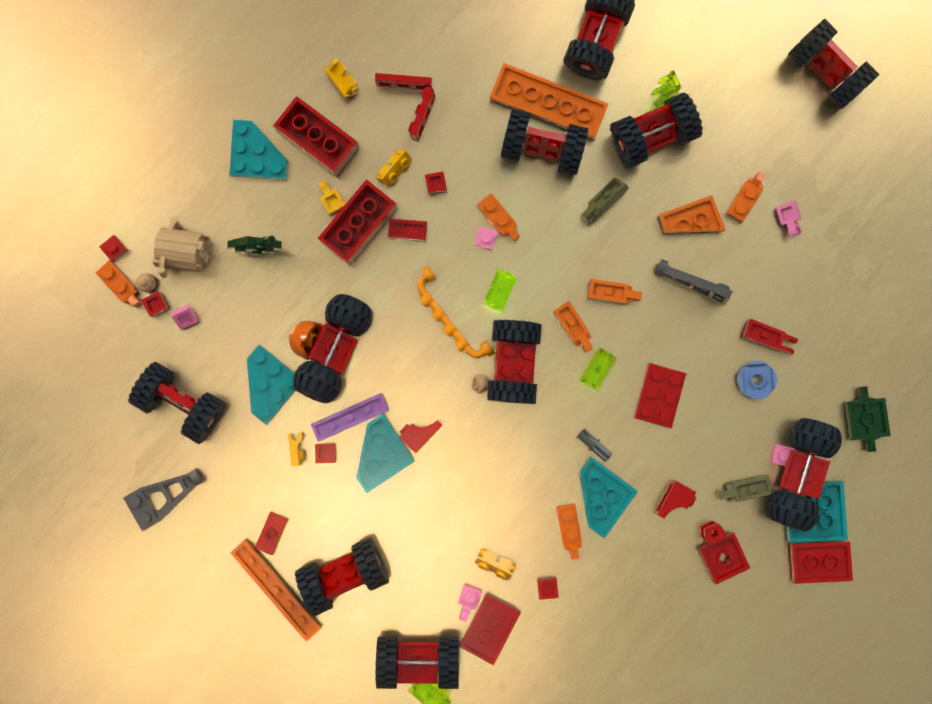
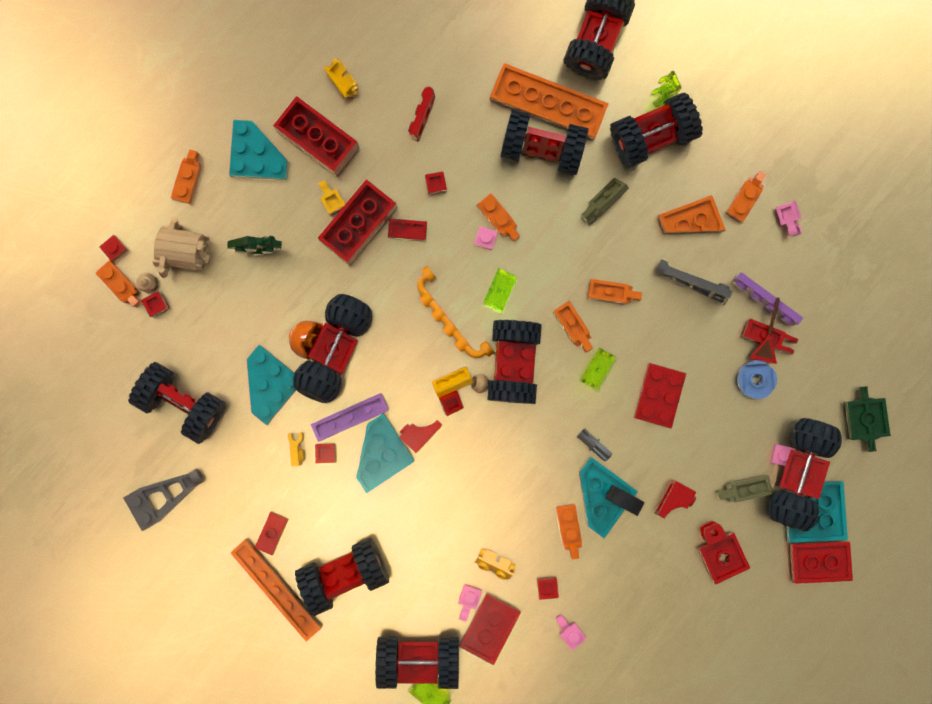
bright pink plate [171,304,198,330] -> none
red tile [375,73,432,90] -> none
yellow hinge [376,148,412,188] -> none
black plate [788,18,880,109] -> none
none -> orange hinge [170,149,201,204]
none -> yellow plate [432,367,474,398]
none -> red plate [439,391,464,416]
none -> bright pink plate [556,614,587,651]
none -> black tyre [605,485,645,516]
none -> medium lavender plate [732,272,803,326]
none -> reddish brown piece [749,297,780,364]

